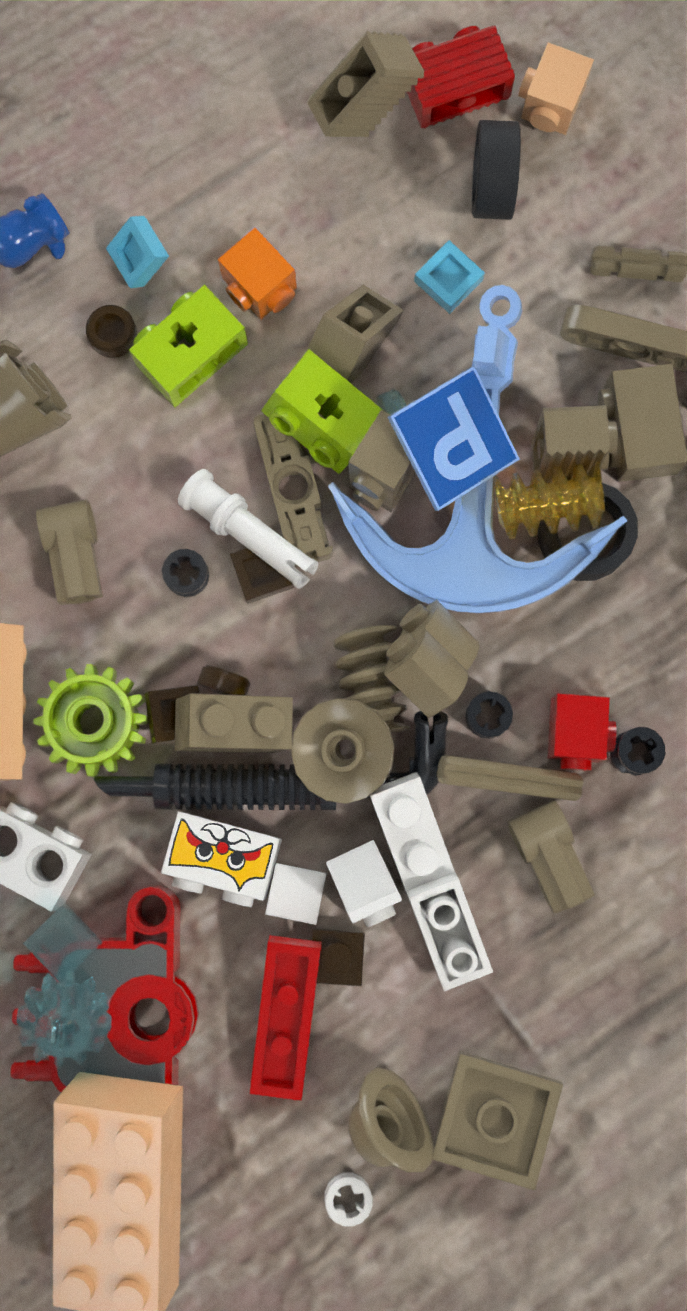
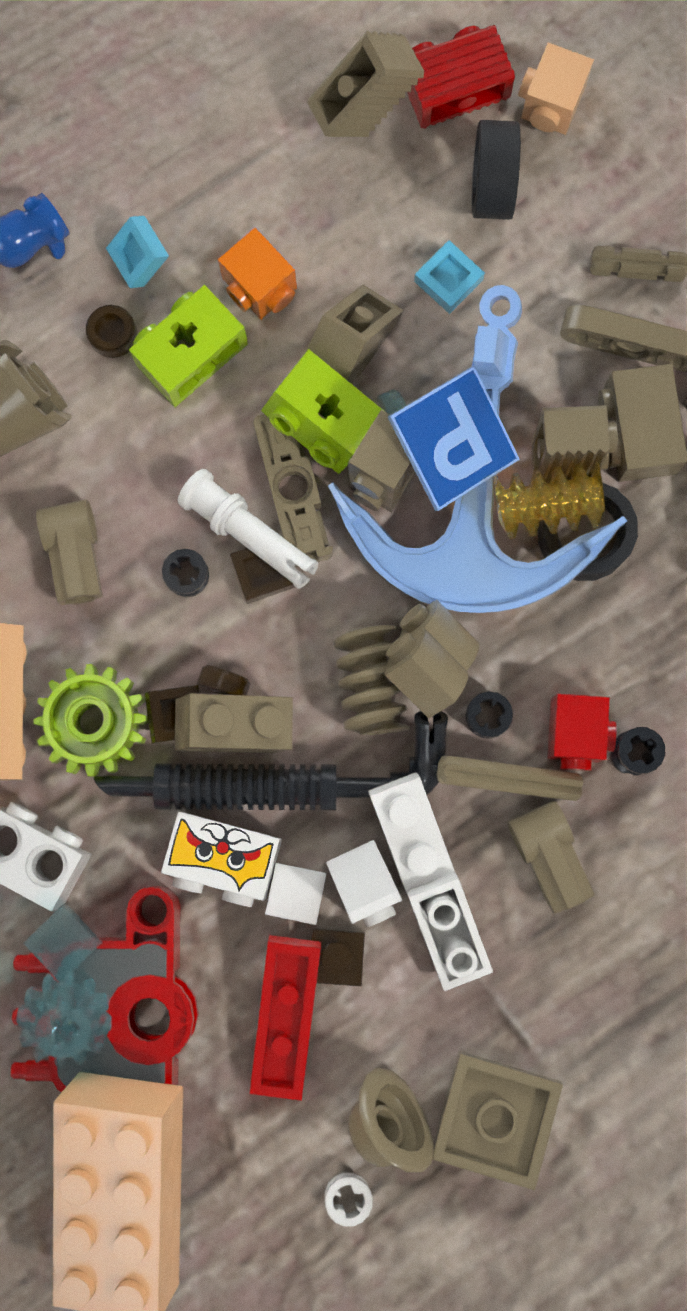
dark tan dish [291,698,394,804] -> none

